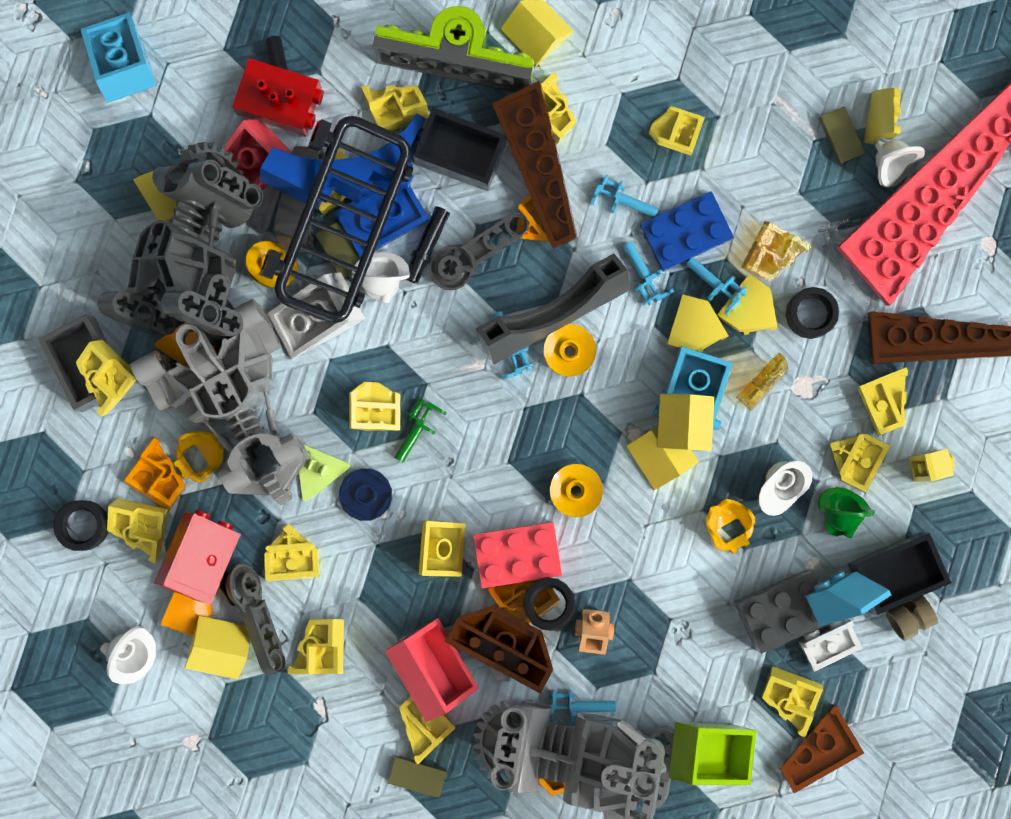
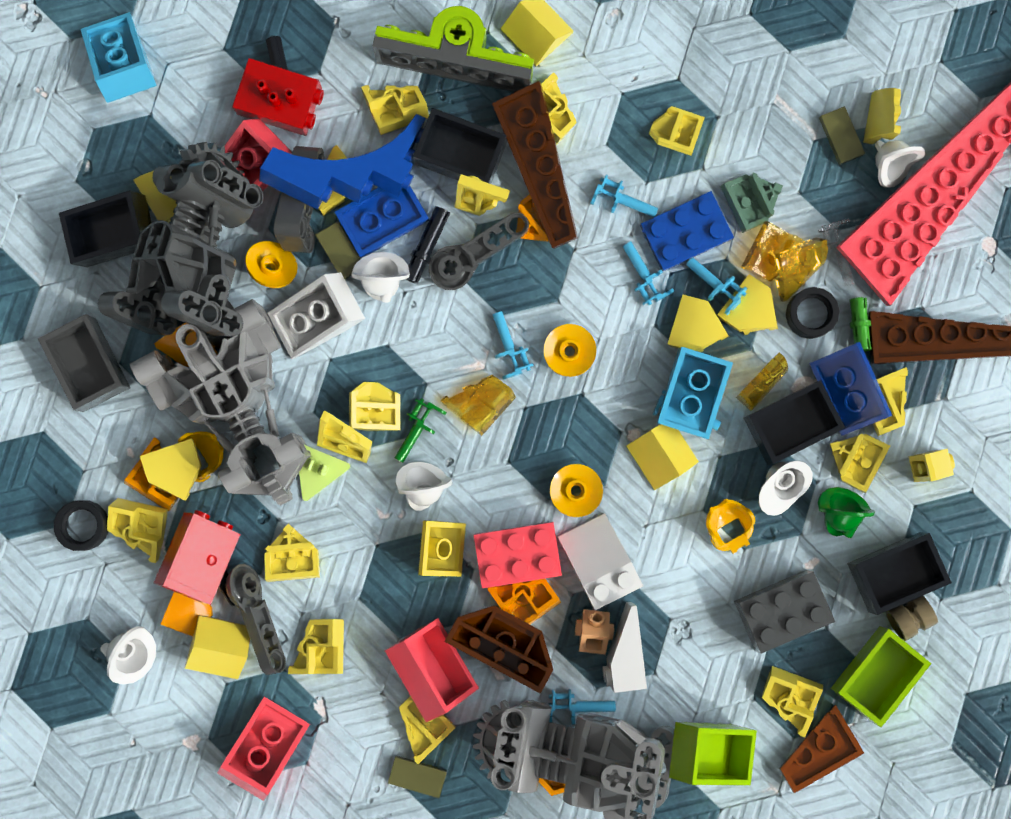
light yellow slope [76,340,137,417] -> none
black bar [259,116,413,323] -> none
dark blue tile [339,469,392,521] -> none
dark grey arch [476,253,631,365] -> none
black tyre [523,577,575,631] -> none
light yellow slope [657,394,714,451] -> none
white bracket [798,619,863,672] -> none
medium azure slope [806,571,891,626] -> none
none -> black piece [59,190,152,267]
none -> light yellow slope [140,439,202,501]
none -> coral slope [217,697,310,801]
none -> light yellow wing [317,411,372,463]
none -> white helmet [395,462,452,511]
none -> clear yellow slope [441,375,516,436]
none -> light yellow wing [455,174,510,216]
none -> white slope [558,513,643,610]
none -> white slope [603,602,647,693]
none -> sand green slope [720,172,783,233]
none -> black piece [744,380,845,465]
none -> clear yellow slope [775,238,828,302]
none -> blue plate [809,342,892,436]
none -> lime piece [830,626,932,728]
none -> bright green pin [849,297,872,352]

